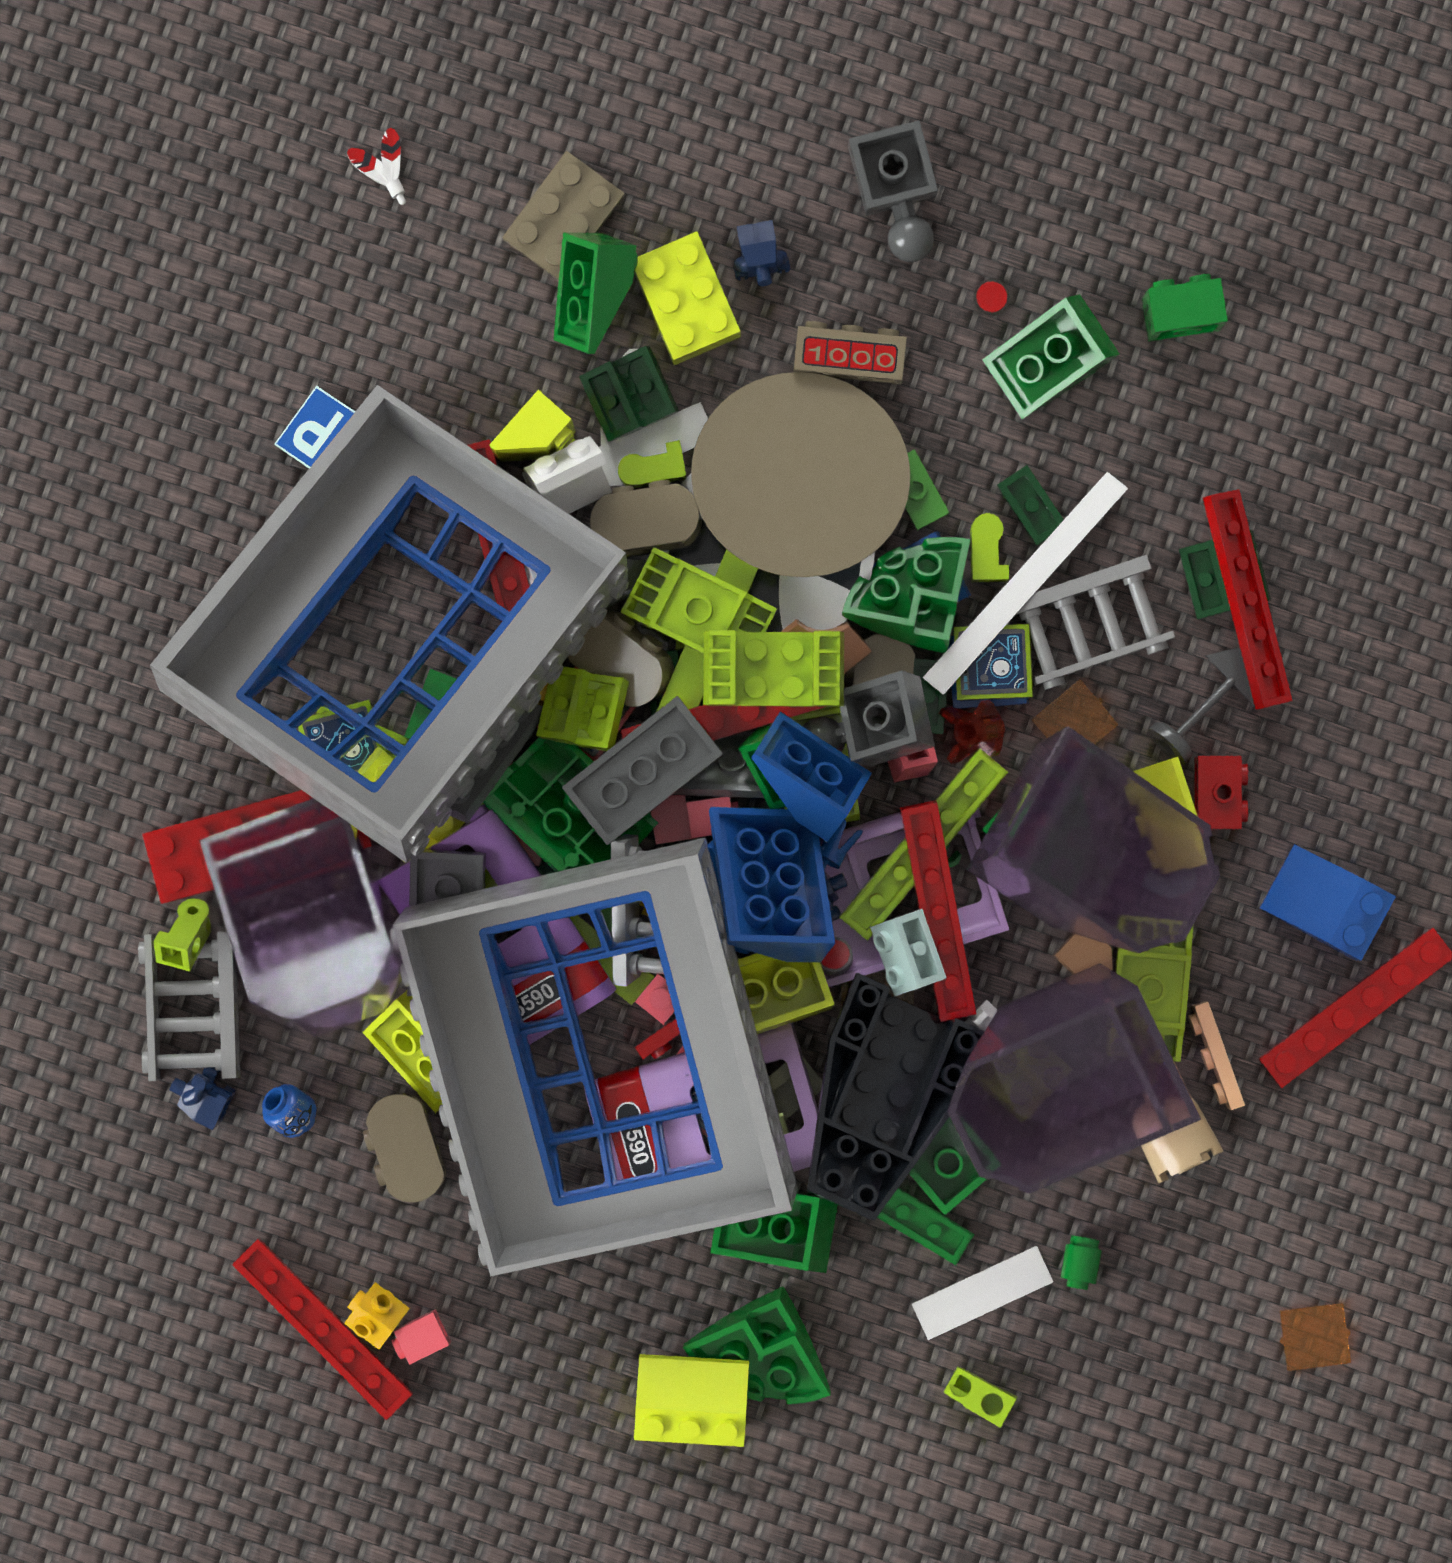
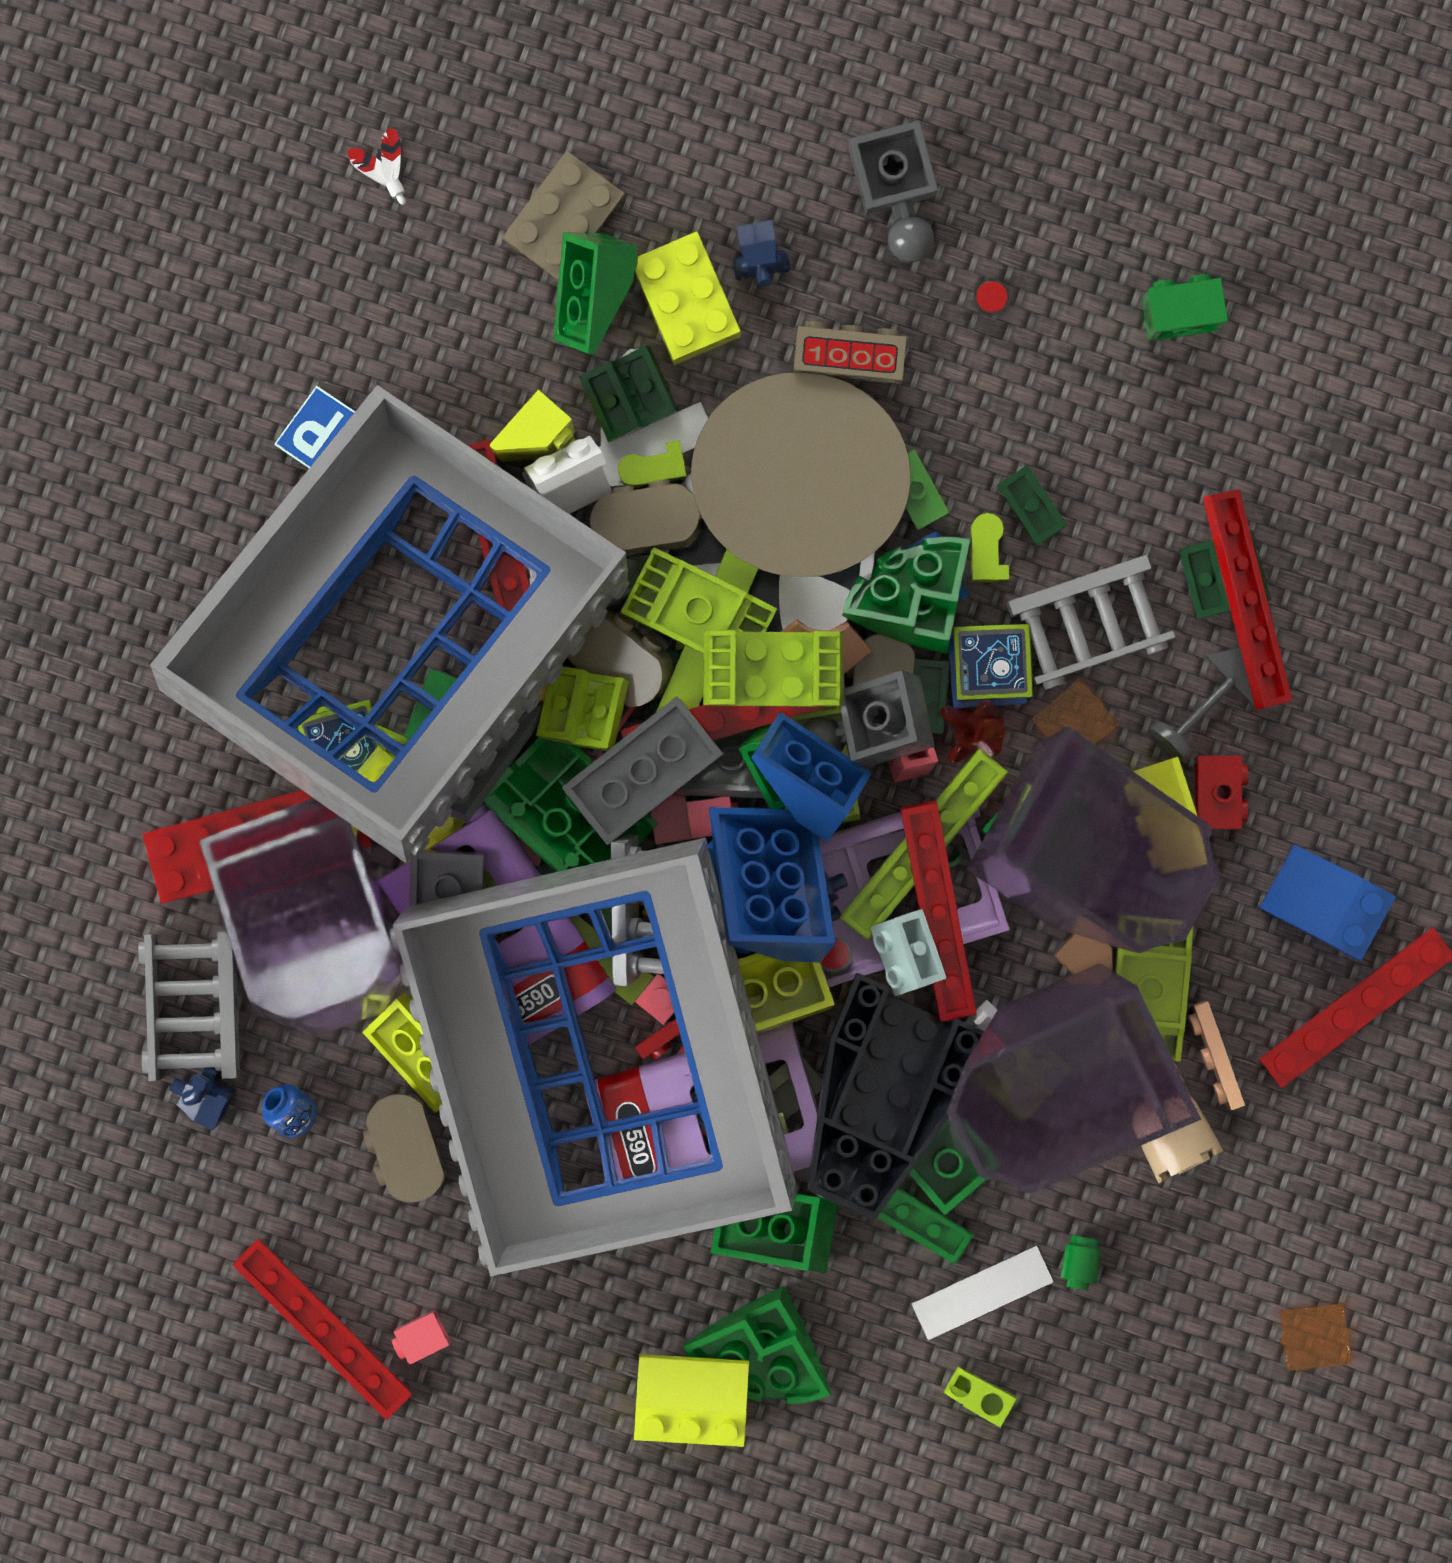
lime leg [153,898,211,971] -> none
yellow brick [344,1282,410,1349] -> none
blue piece [820,819,863,870] -> none
white sticker [923,472,1128,695] -> none
green slope [982,294,1120,419] -> none

